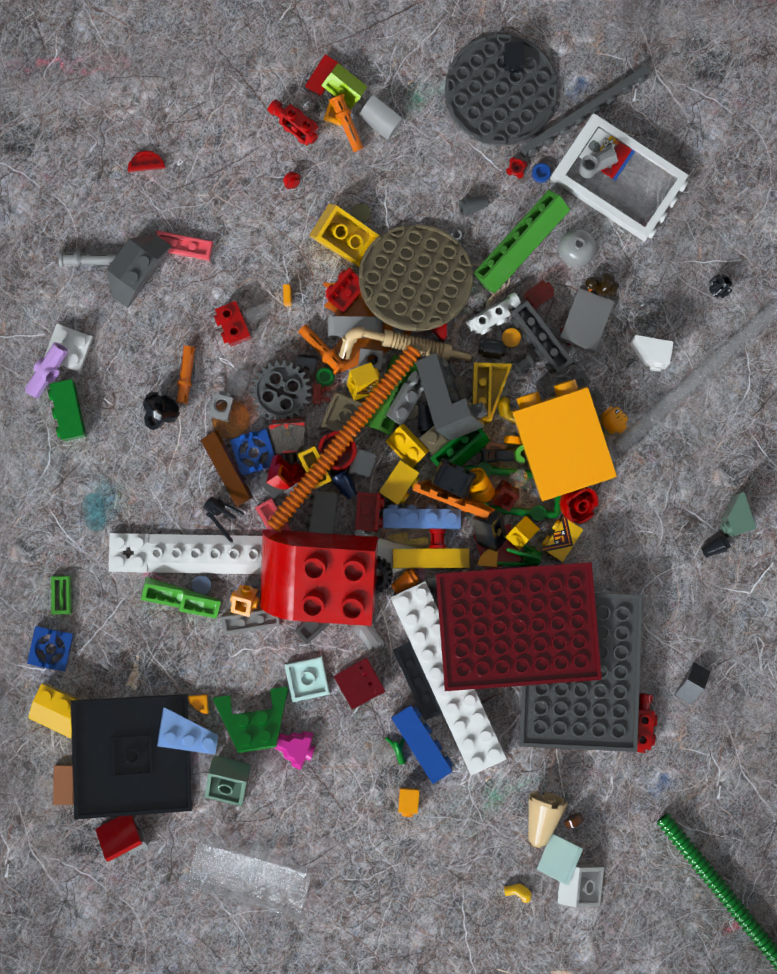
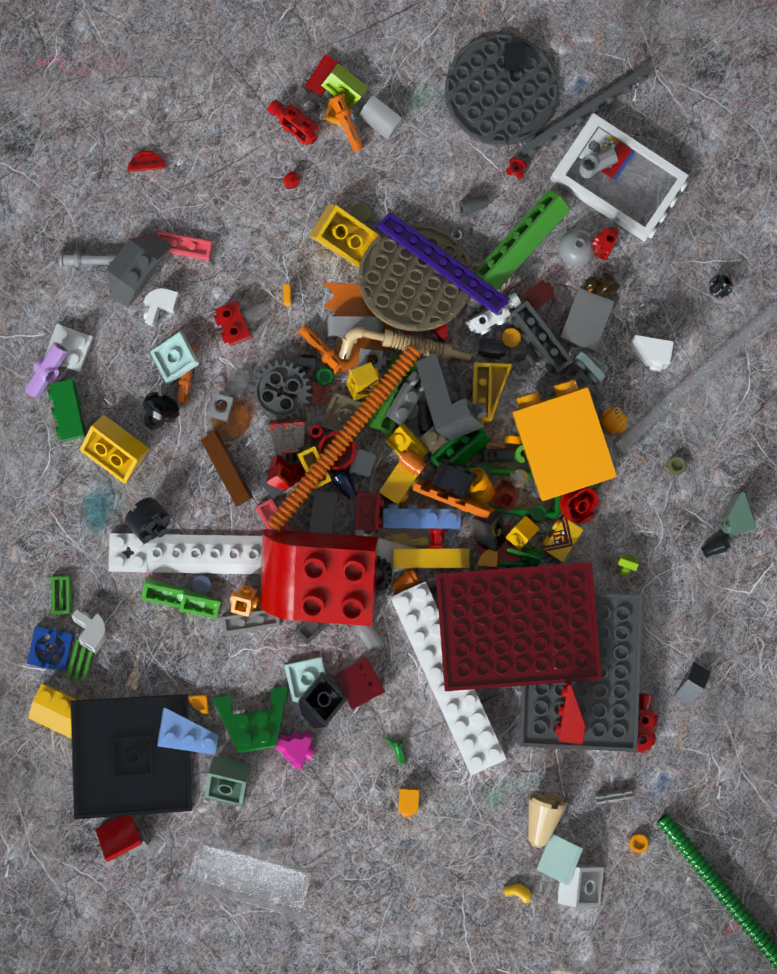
nougat tile [53,765,73,805] -> none
black plant [203,496,244,543] -> none
blue piece [230,429,275,476] -> none
red bracket [325,267,361,314] -> none
blue brick [391,704,453,784] -> none
black plate [393,642,442,721] -> none
yellow arm [497,397,515,424] -> none
blue tile [532,163,551,183] -> none
reddish brown tile [564,812,584,828] -> none
none -> bright green tile [66,640,93,682]
none -> white brick [72,610,107,654]
none -> yellow slope [80,415,150,484]
none -> black brick [125,497,171,544]
none -> white brick [143,288,180,327]
none -> light aqua tile [150,331,200,384]
none -> black slope [298,672,348,729]
none -> red pin [309,425,324,441]
none -> dark purple tile [378,212,510,316]
none -> orange brick [398,449,427,476]
none -> red slope [555,679,585,745]
none -> light aqua plate [575,352,605,383]
none -> red brick [592,227,619,260]
none -> light grey axle [595,788,634,804]
none -> lime tile [618,553,639,577]
none -> light orange tile [629,833,649,853]
none -> olive tile [666,456,687,475]

